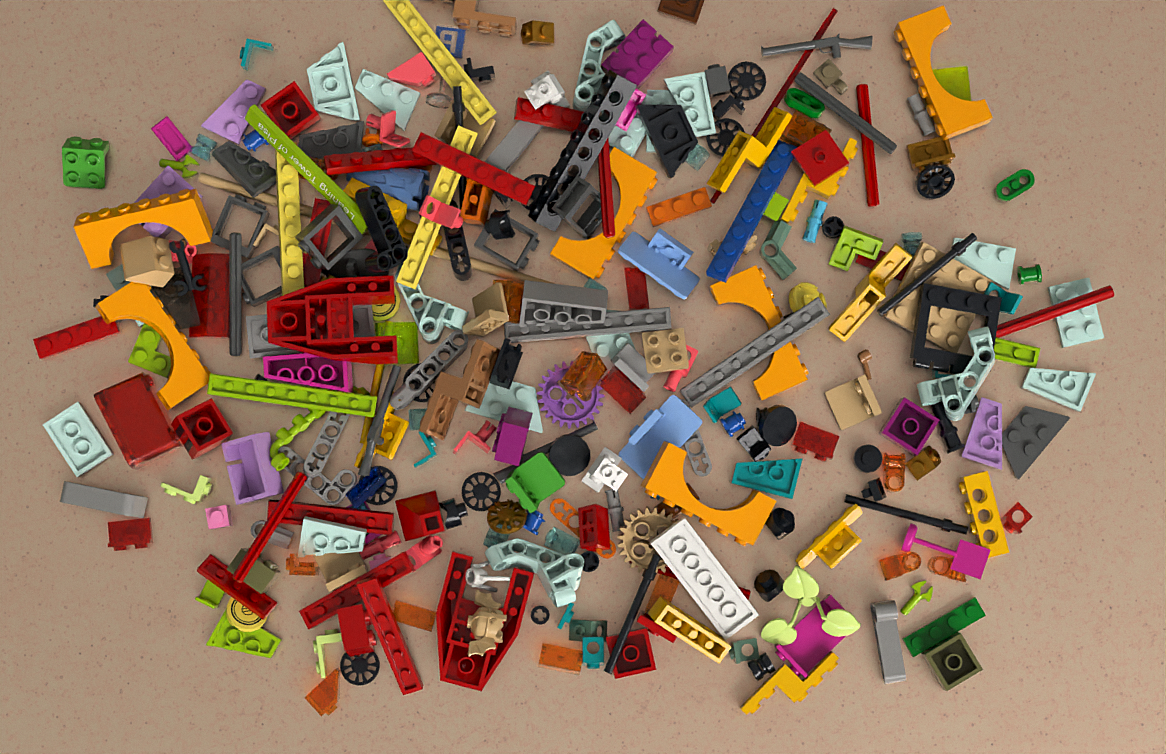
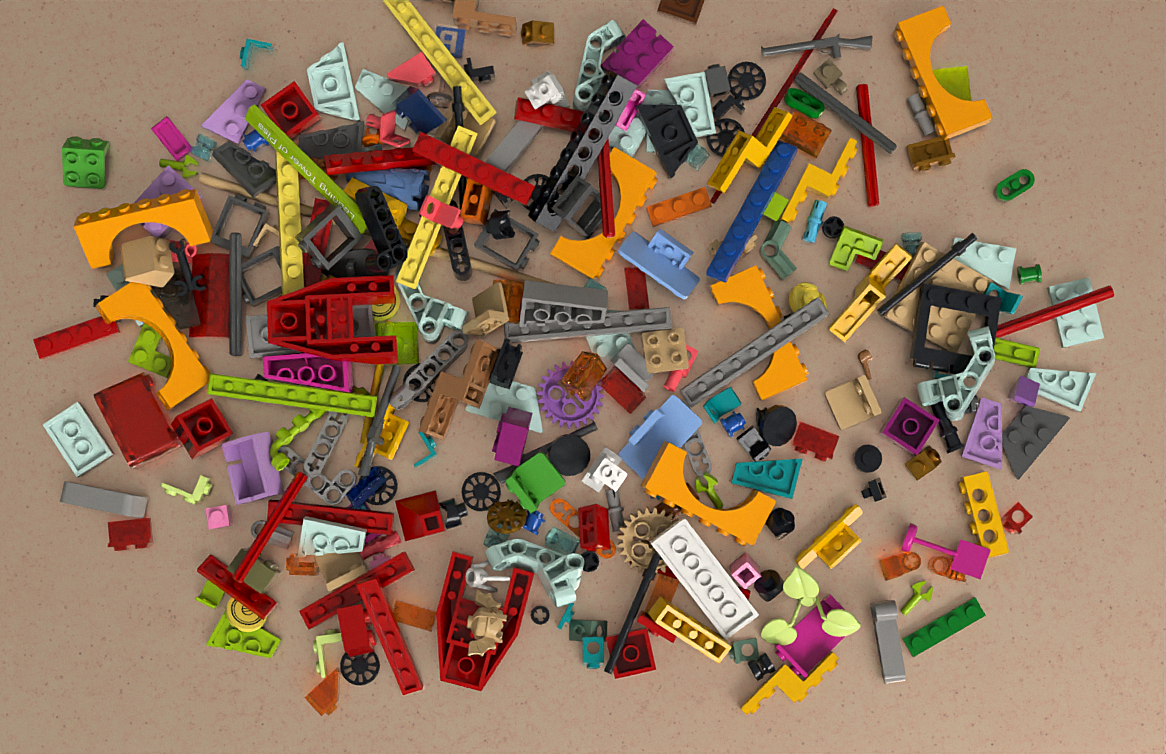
coral bracket [406,535,443,572] -> none
clear light blue slope [408,408,427,431] -> none
coral bracket [453,420,497,454] -> none
clear orange hinge [538,643,583,675] -> none
red plate [791,130,849,187] -> none
black bar [844,494,968,535] -> none
clear orange piece [882,453,906,493] -> none
black wheel [915,162,955,199] -> none
olive brick [921,632,983,691] -> none
none -> dark blue slope [392,86,447,134]
none -> lime bar [696,472,723,509]
none -> bright pink brick [730,552,761,589]
none -> medium lavender slope [1008,376,1040,407]

